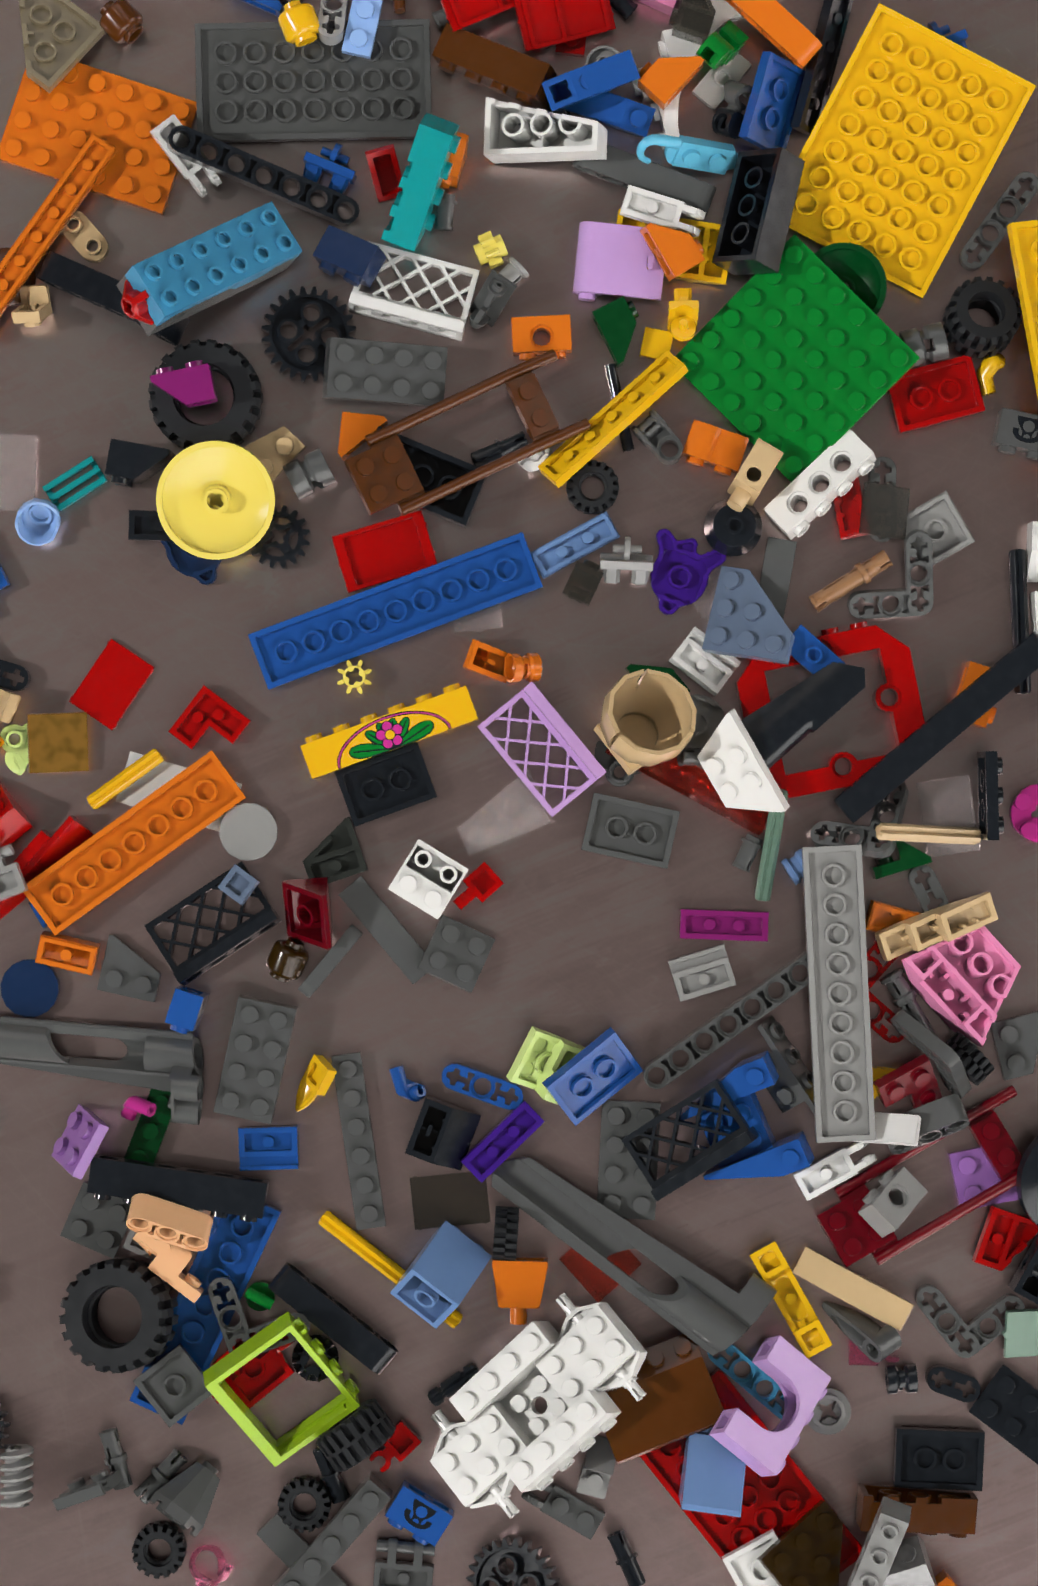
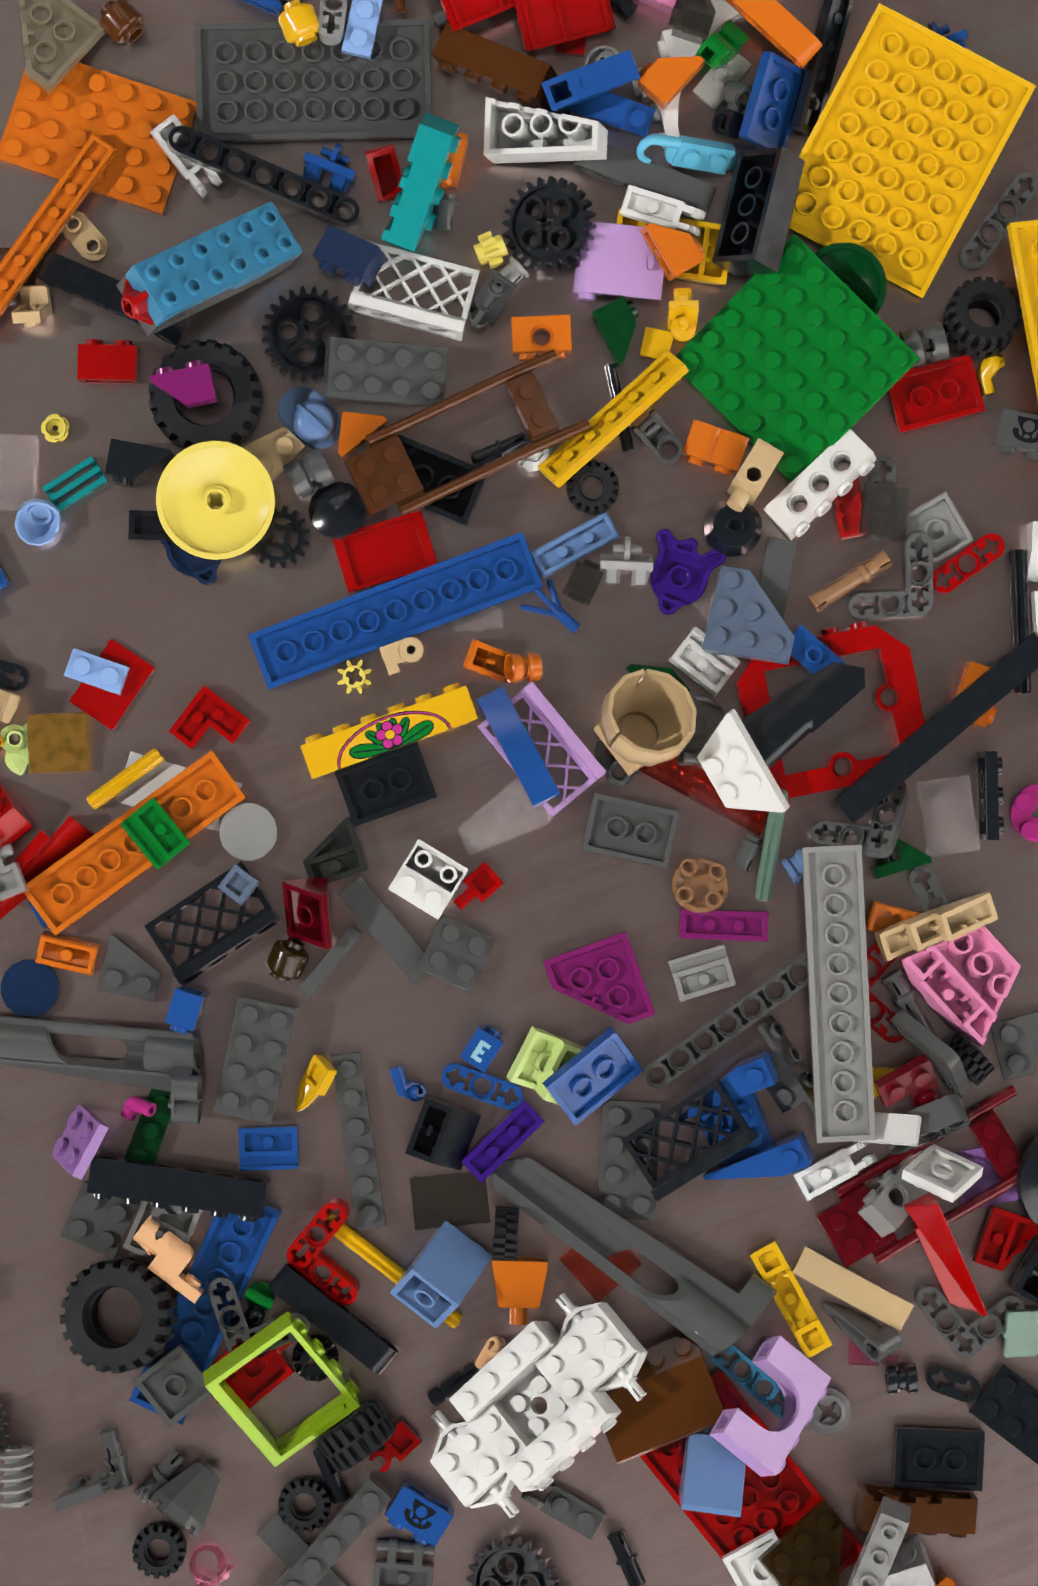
light nougat beam [126,1193,213,1252] -> none
light grey slope [576,1435,616,1499] -> none
tan axle [875,823,982,845] -> none
none -> light yellow plate [41,414,70,443]
none -> light blue plate [64,648,130,695]
none -> red brick [77,339,140,384]
none -> green plate [120,797,191,870]
none -> black arm [229,1305,265,1328]
none -> medium blue piece [278,386,341,449]
none -> red beam [286,1198,360,1306]
none -> black dish [308,481,368,540]
none -> tan leg [379,637,424,677]
none -> blue brick [460,1025,504,1073]
none -> light nougat arm [474,1336,506,1370]
none -> blue slope [477,686,560,808]
none -> black gear [502,176,597,273]
none -> blue plant [520,579,581,633]
none -> magenta plate [543,931,655,1024]
none -> medium nougat dish [671,858,729,913]
none -> white plate [901,1144,984,1203]
none -> red wedge [904,1192,988,1316]
none -> red beam [933,533,1005,594]

